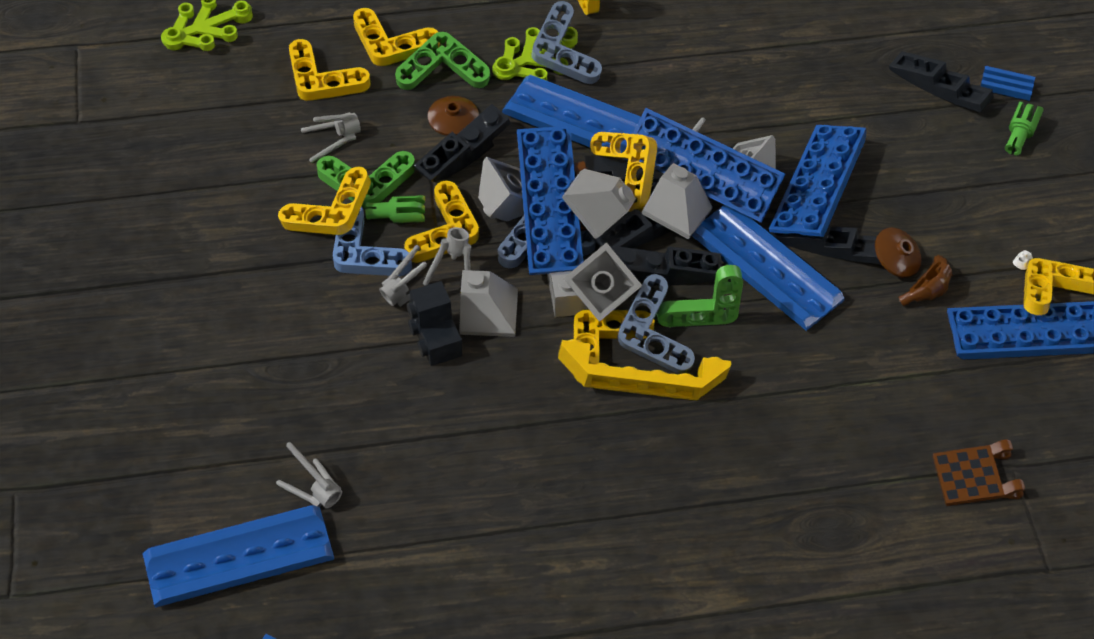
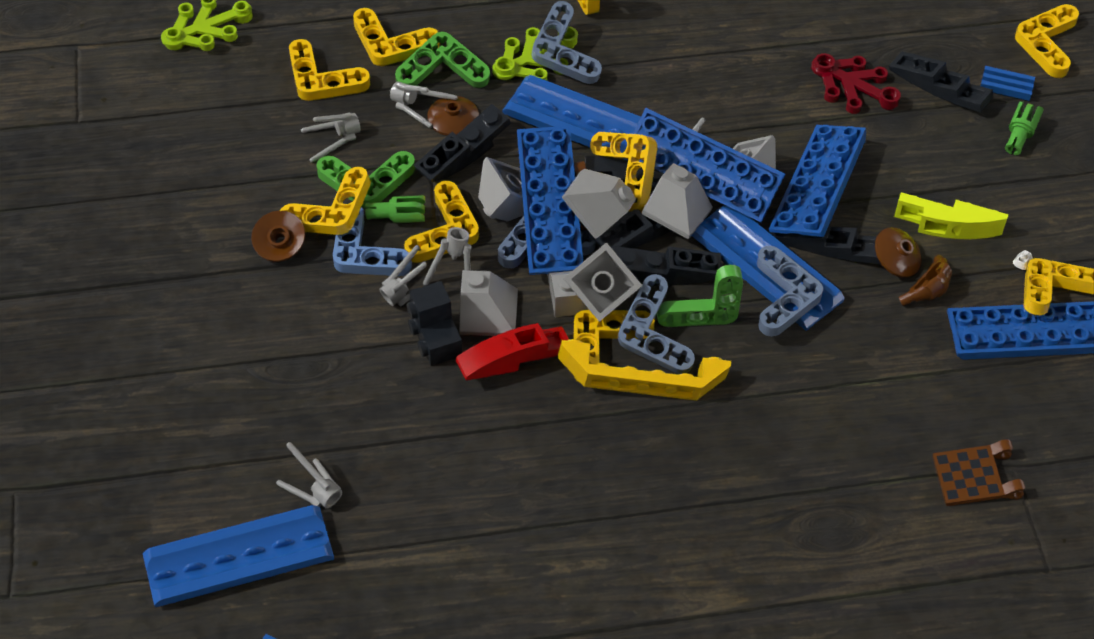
none -> reddish brown dish [251,211,305,262]
none -> light grey plant [390,81,457,128]
none -> red slope [456,323,569,381]
none -> sand blue beam [757,246,823,337]
none -> dark red plant [811,53,901,114]
none -> neon yellow slope [894,192,1008,239]
none -> yellow beam [1015,4,1079,78]

